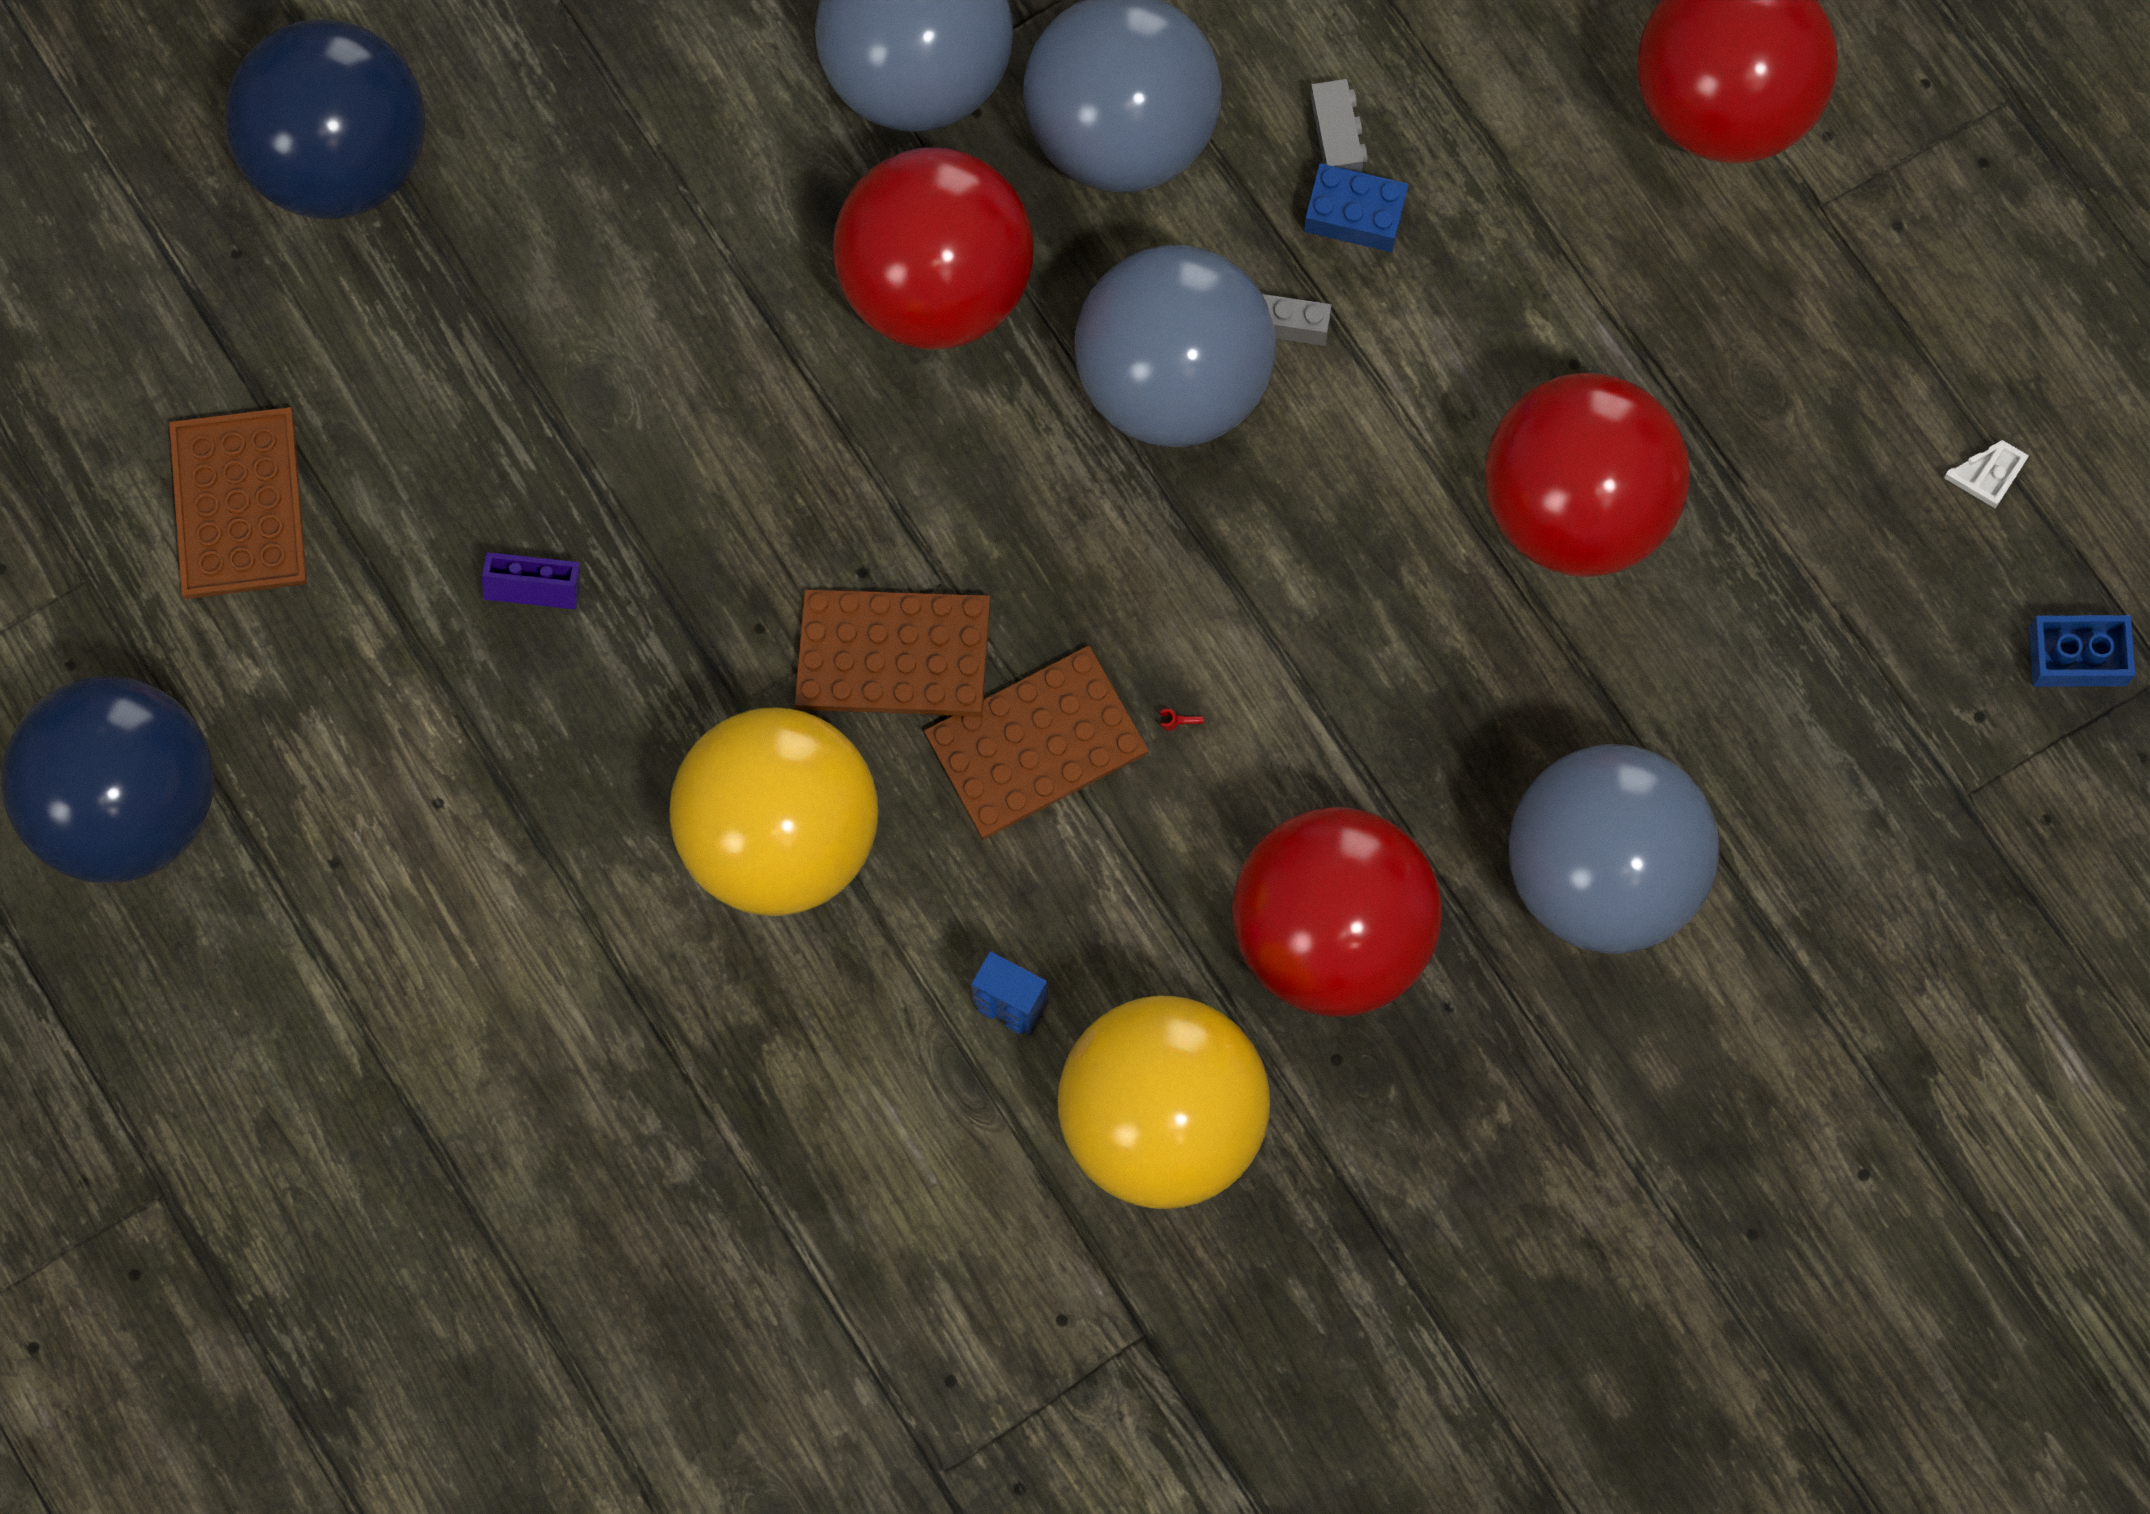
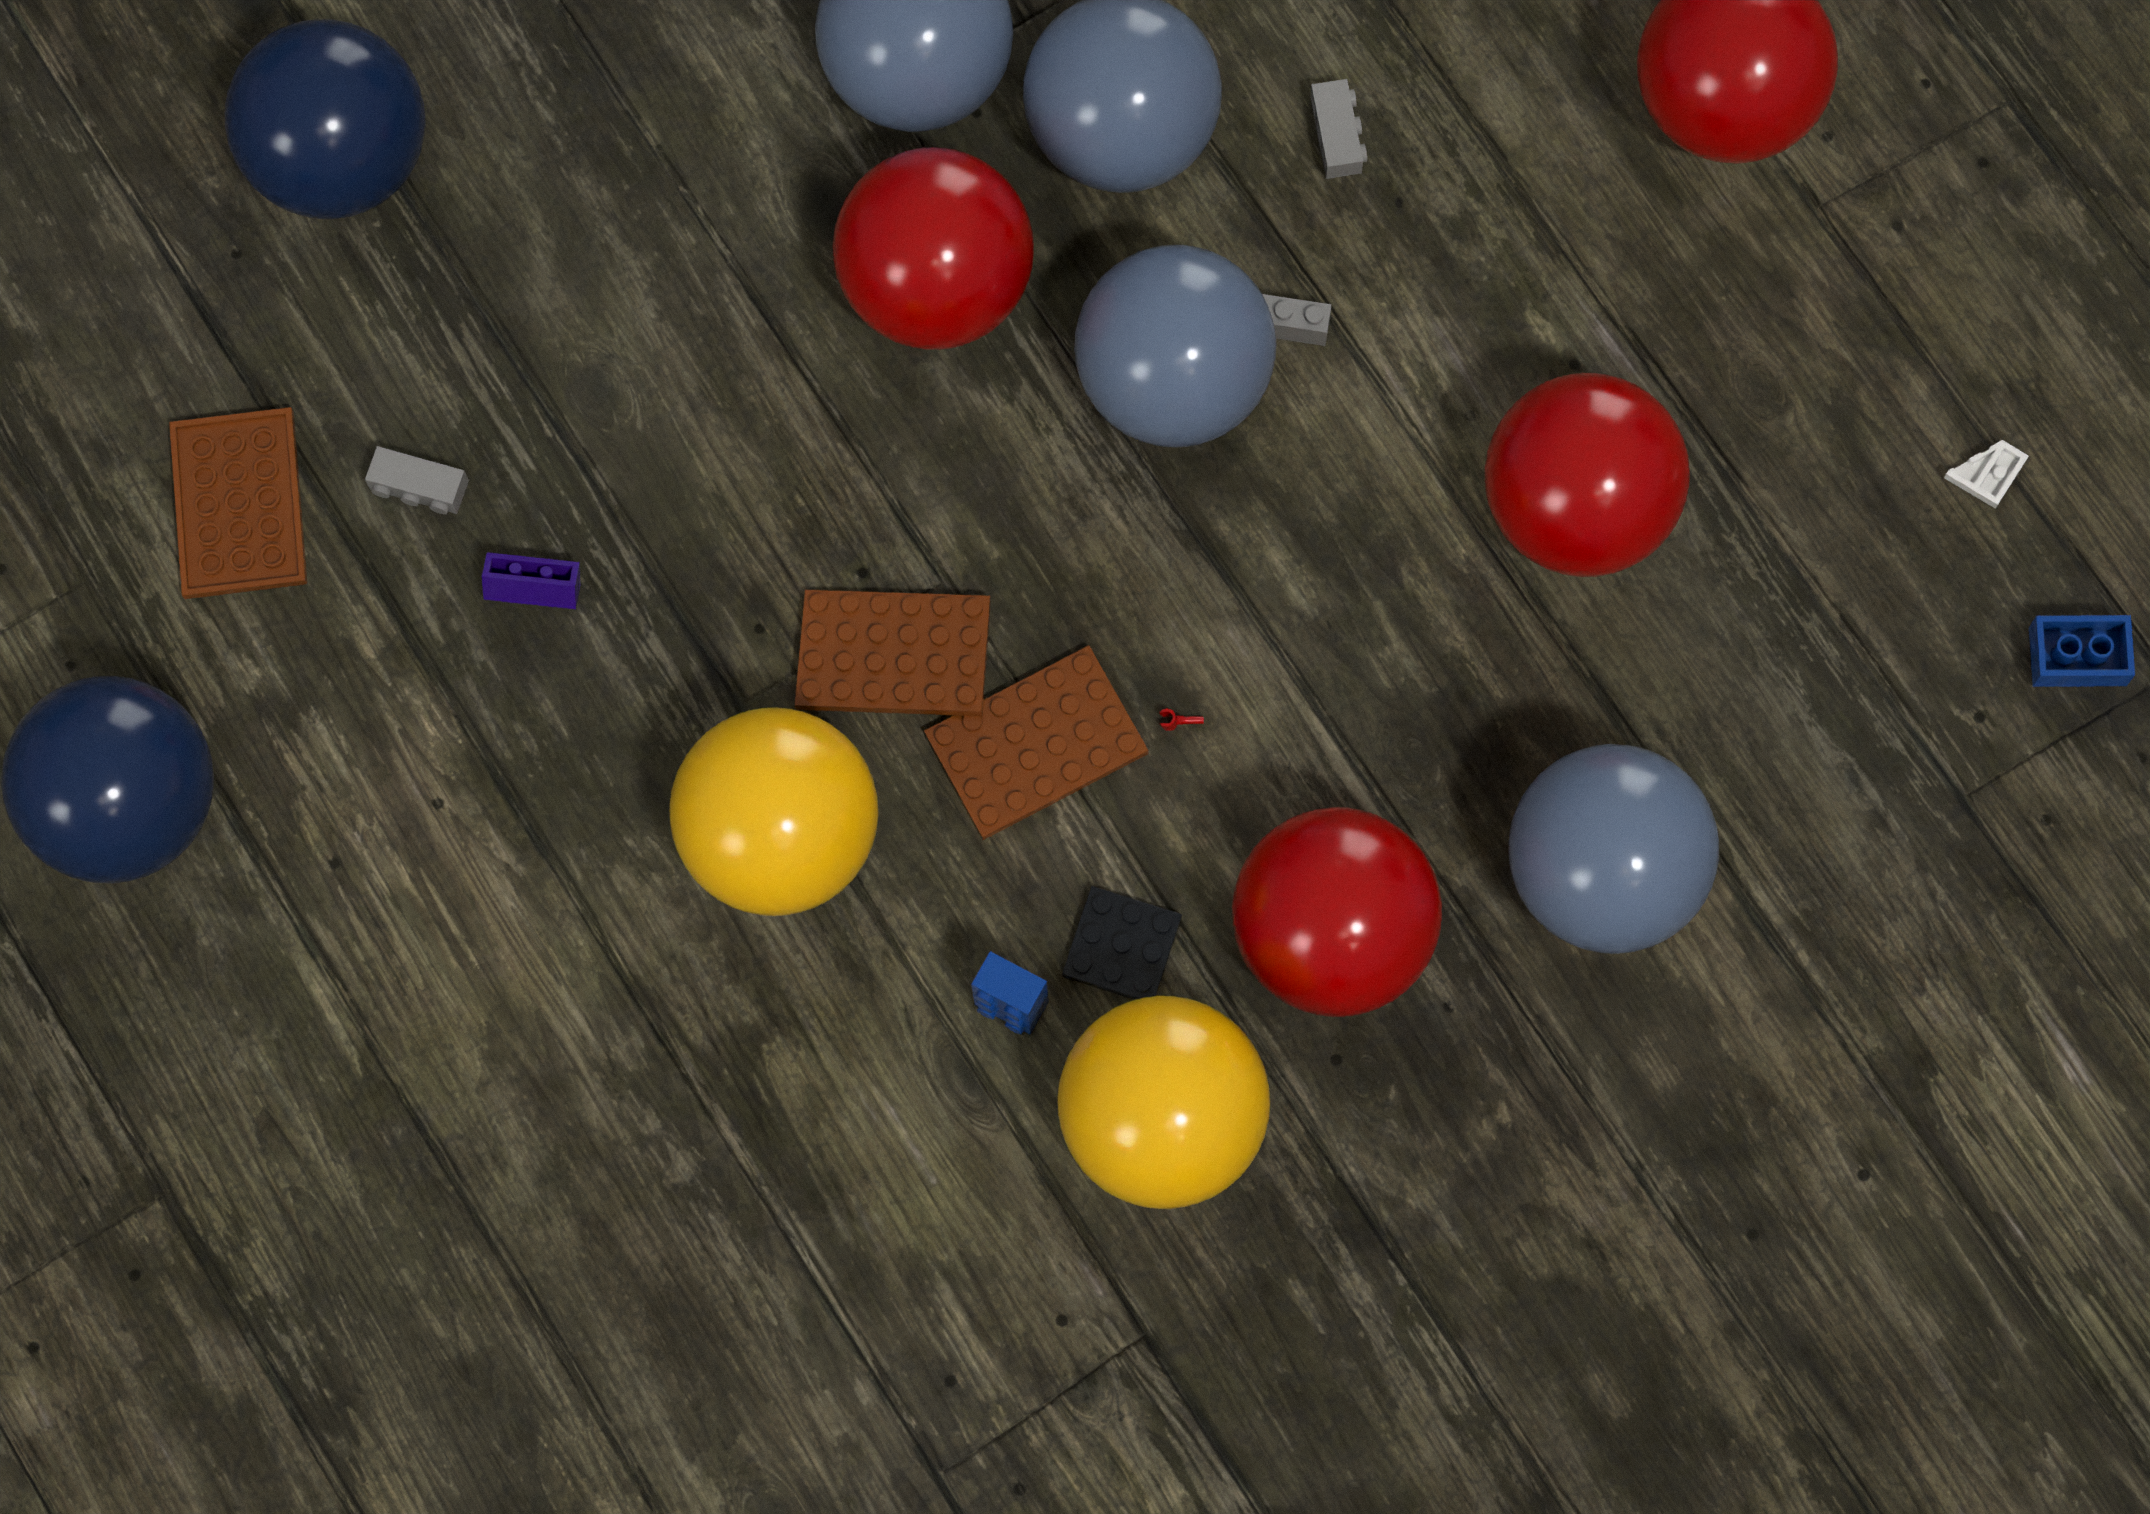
blue brick [1304,163,1408,252] -> none
none -> light grey brick [365,446,469,514]
none -> black plate [1062,886,1182,1000]

